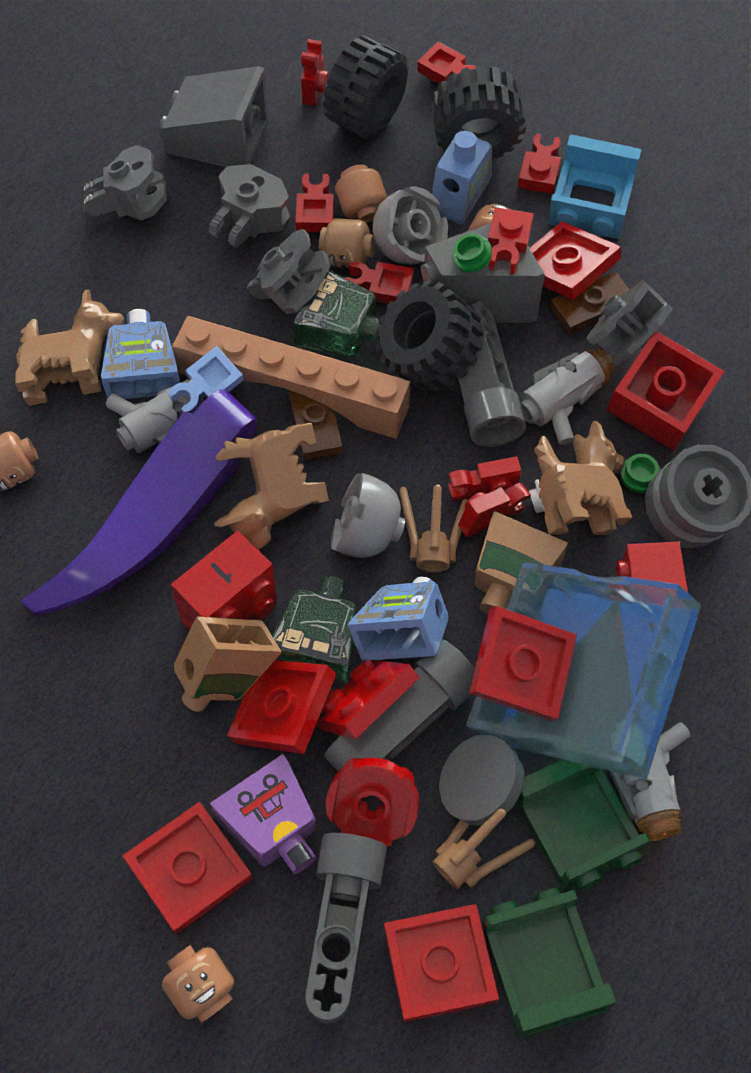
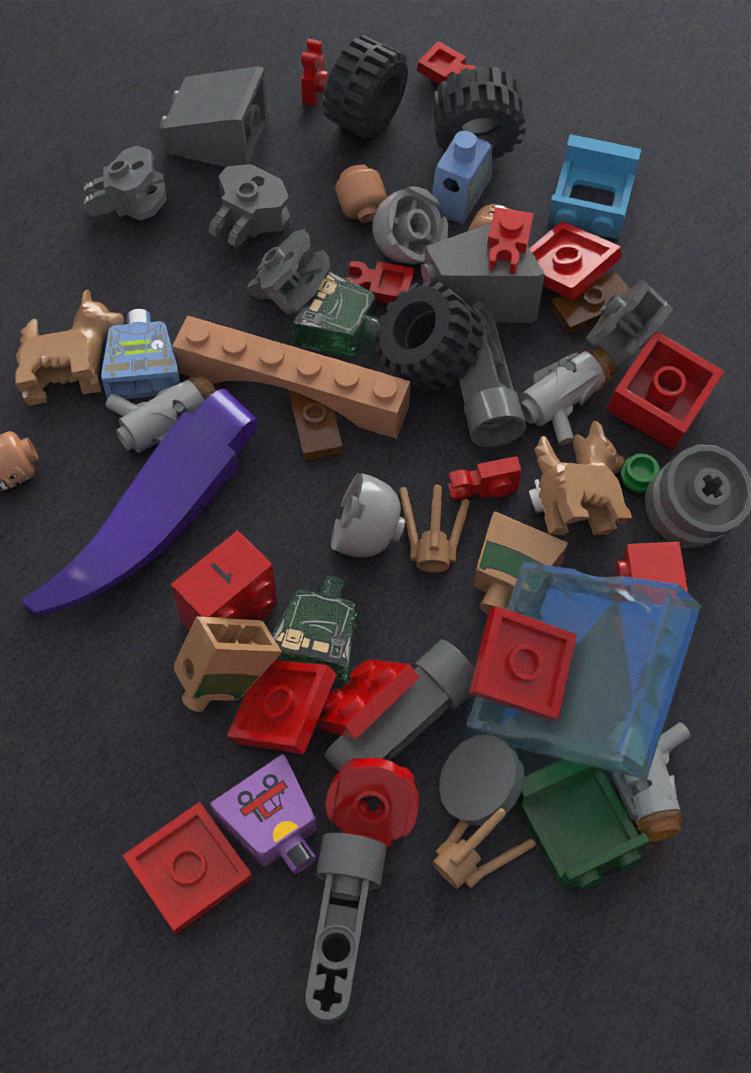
nougat head [162,945,234,1022] -> none
light blue plate [168,346,244,415] -> none
medium nougat animal [214,423,329,550] -> none
red plate [296,174,334,232] -> none
medium nougat head [319,218,376,268] -> none
medium blue torso [348,577,448,661] -> none
red plate [384,904,499,1023] -> none
green plate [452,233,492,272] -> none
red plate [458,483,531,537] -> none
dark green panel [482,888,616,1039] -> none
red plate [518,134,561,194] -> none

